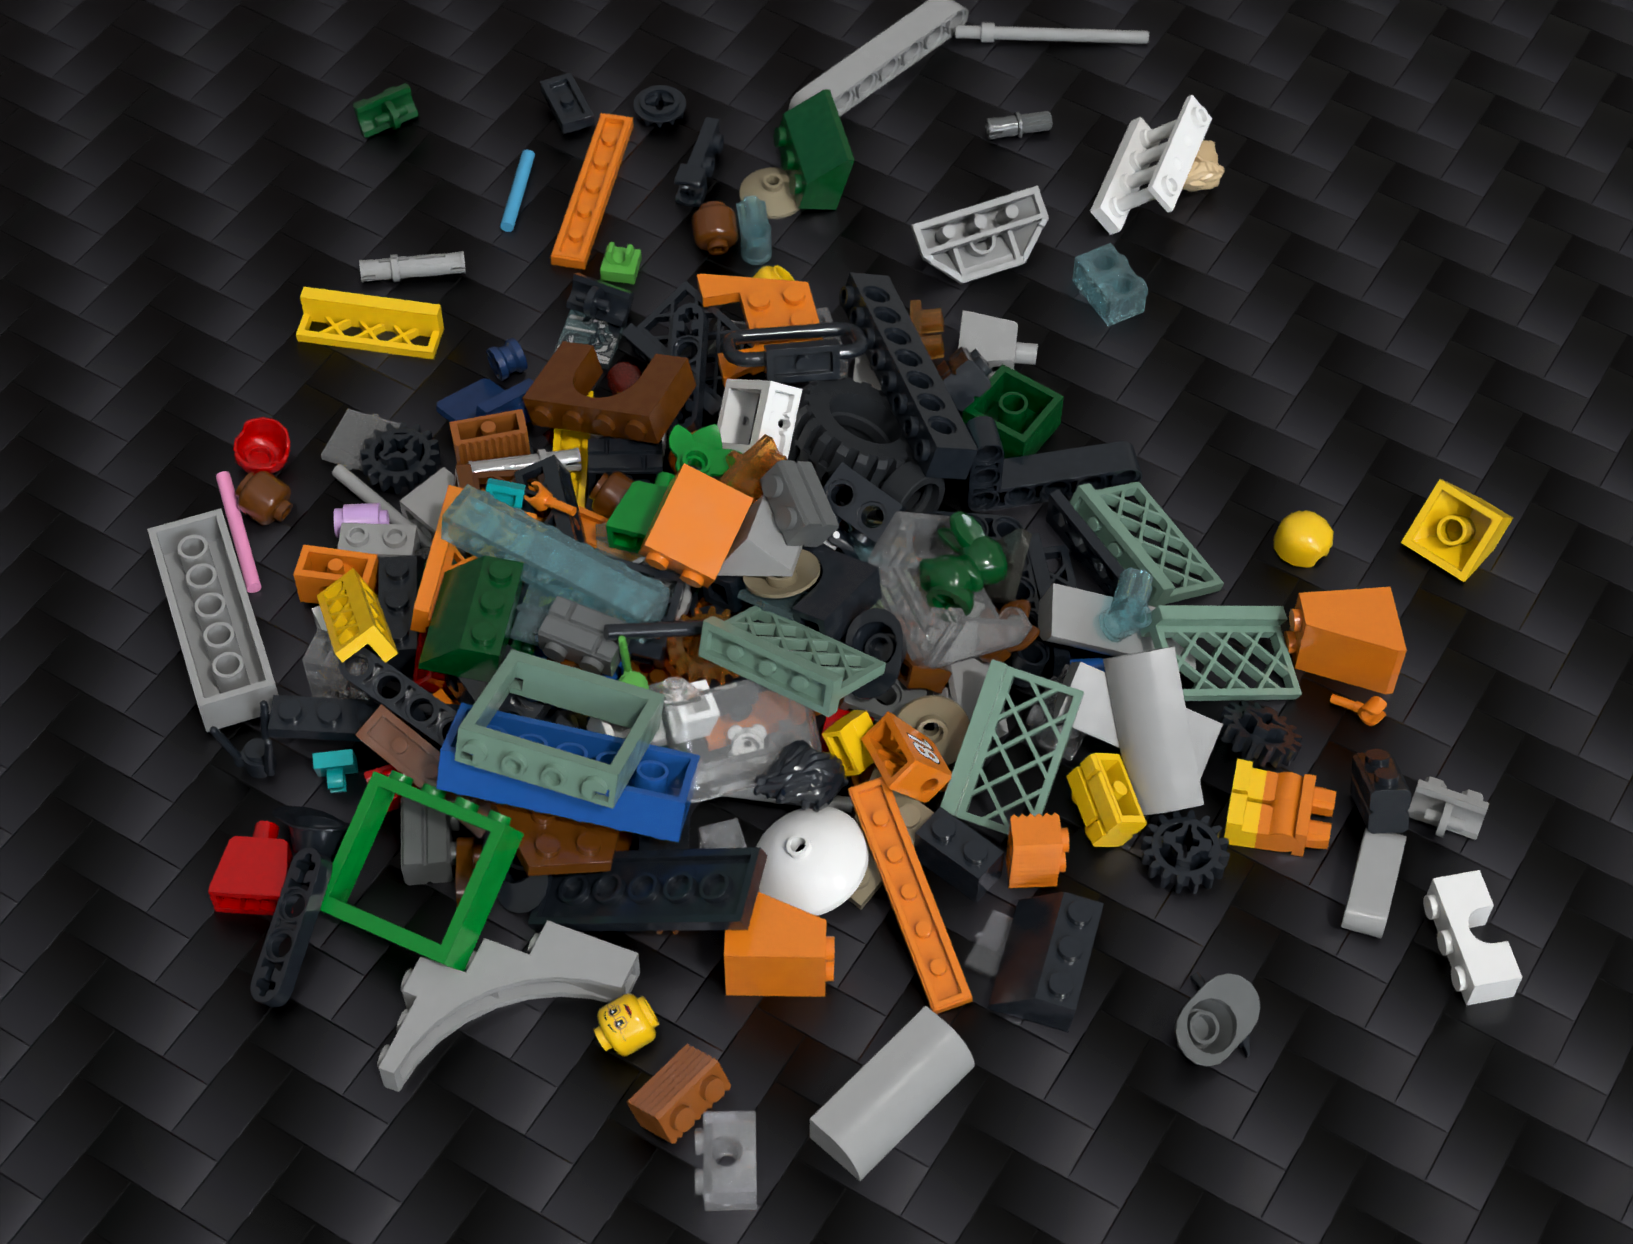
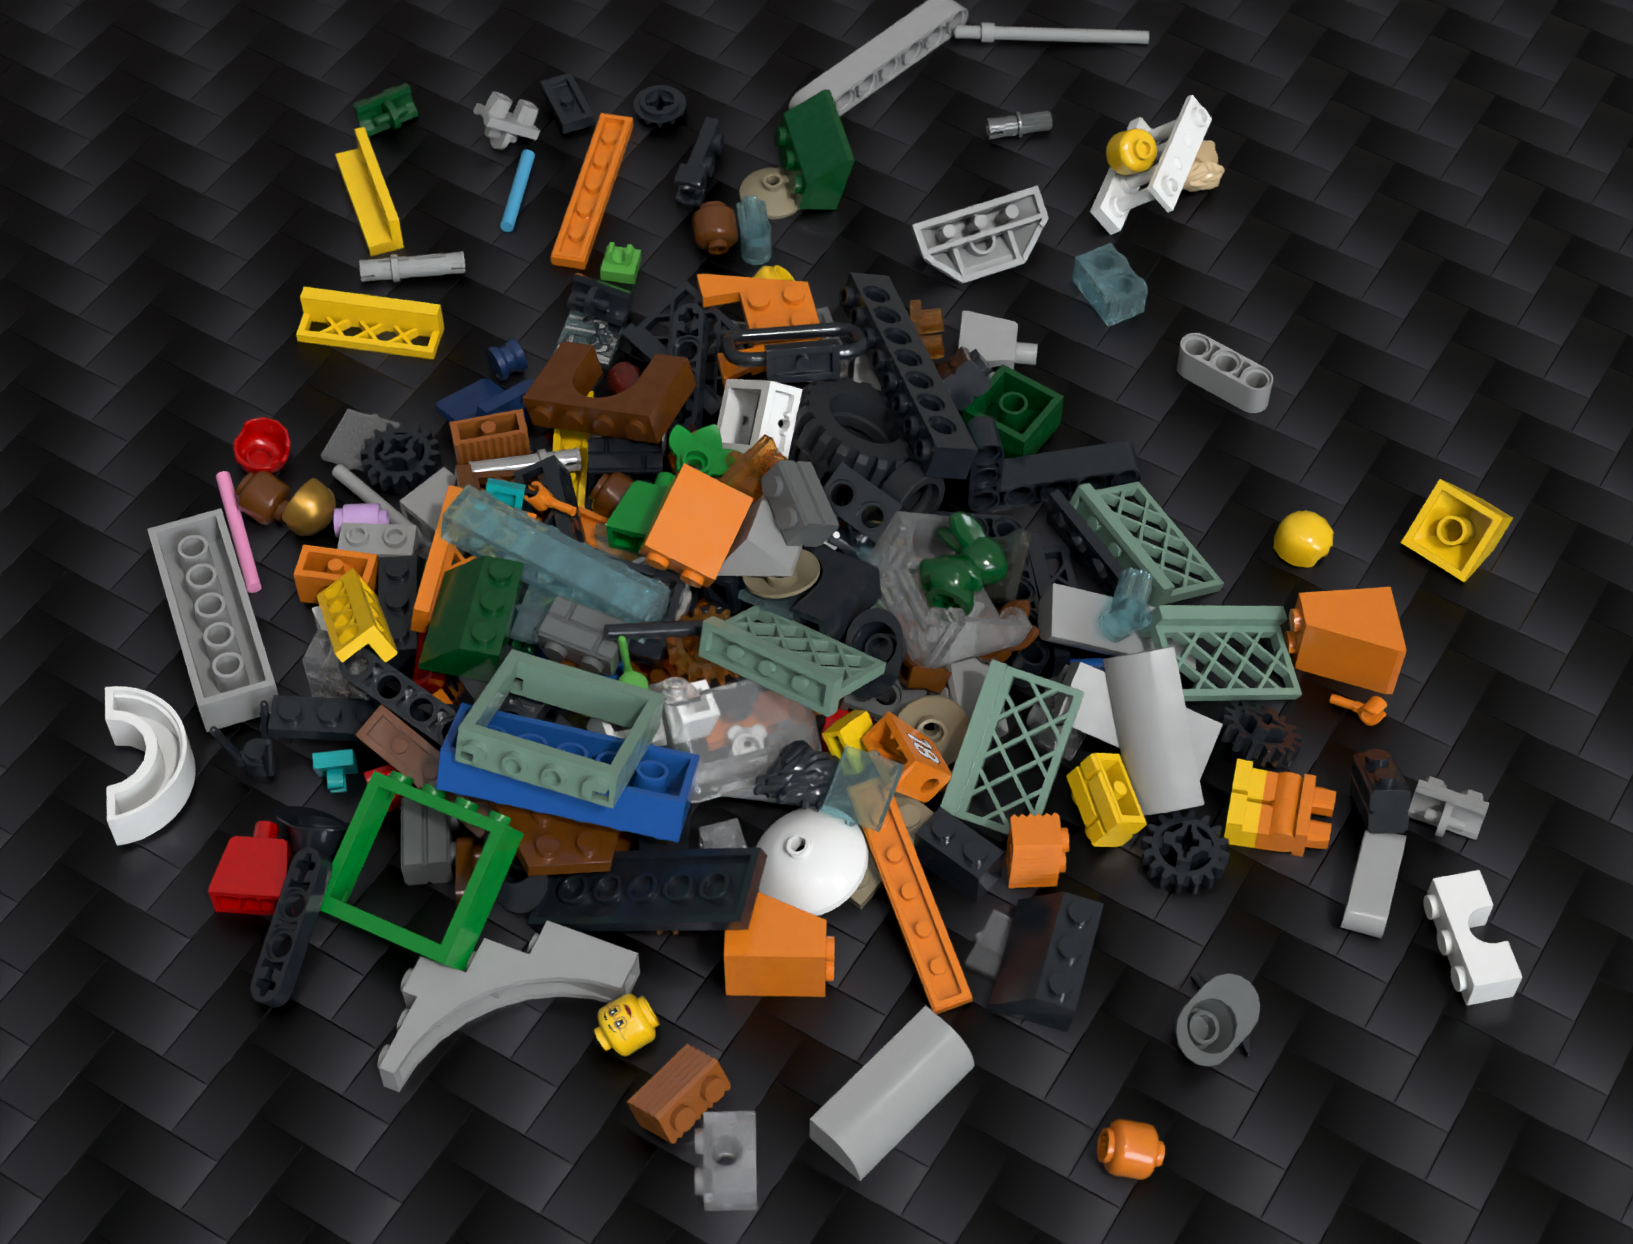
none -> white brick [105,686,196,846]
none -> pearl gold hair [282,478,336,536]
none -> yellow fence [335,127,404,256]
none -> light grey hips [473,91,540,150]
none -> clear light blue piece [821,745,905,832]
none -> orange head [1097,1119,1165,1180]
none -> yellow head [1106,128,1157,176]
none -> light grey beam [1176,333,1273,413]

